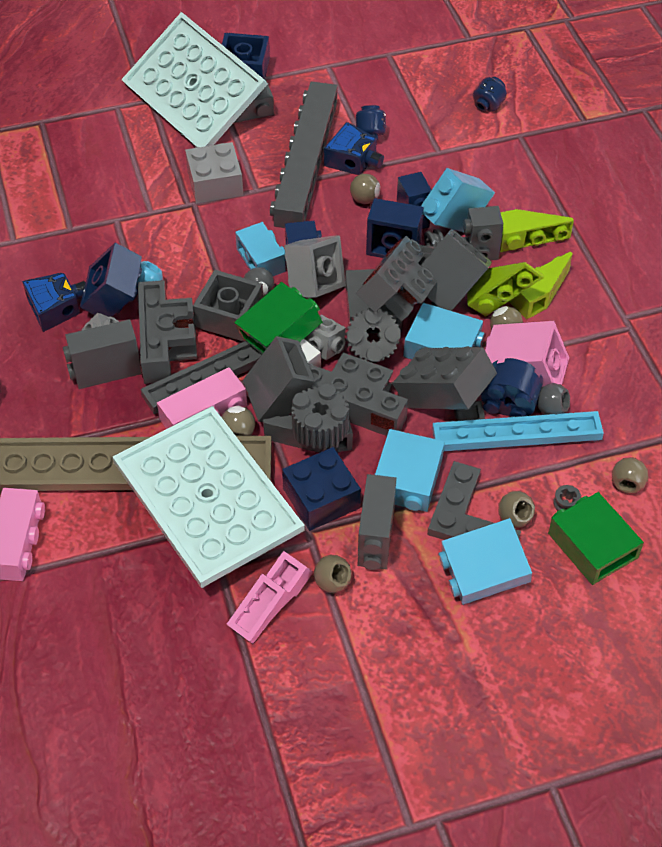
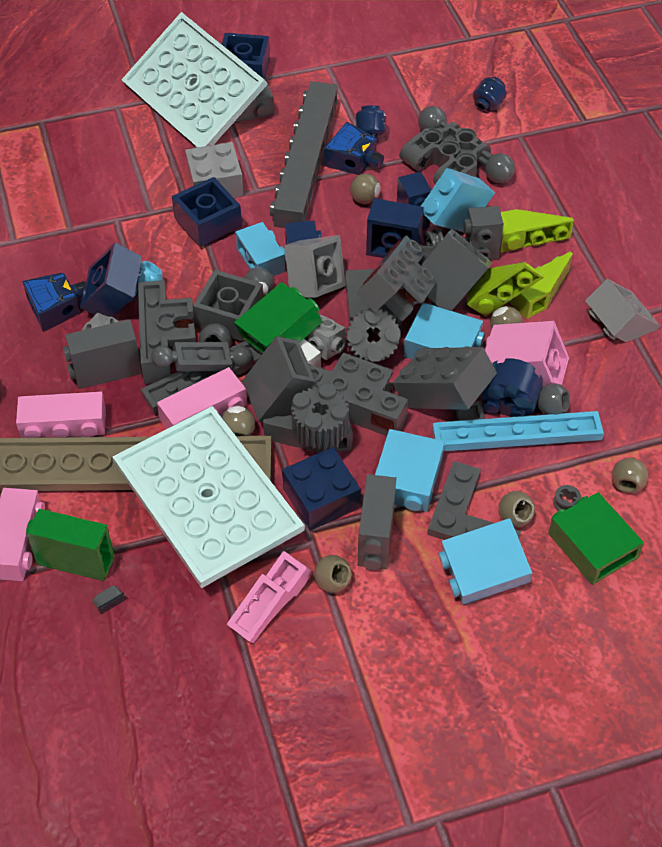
none -> bright pink brick [16,392,106,438]
none -> green brick [26,509,115,581]
none -> piece [92,586,126,614]
none -> dark grey plate [151,342,253,371]
none -> dark blue brick [172,177,242,247]
none -> dark grey piece [199,323,232,348]
none -> dark grey connector [399,106,516,184]
none -> light grey slope [585,278,661,342]

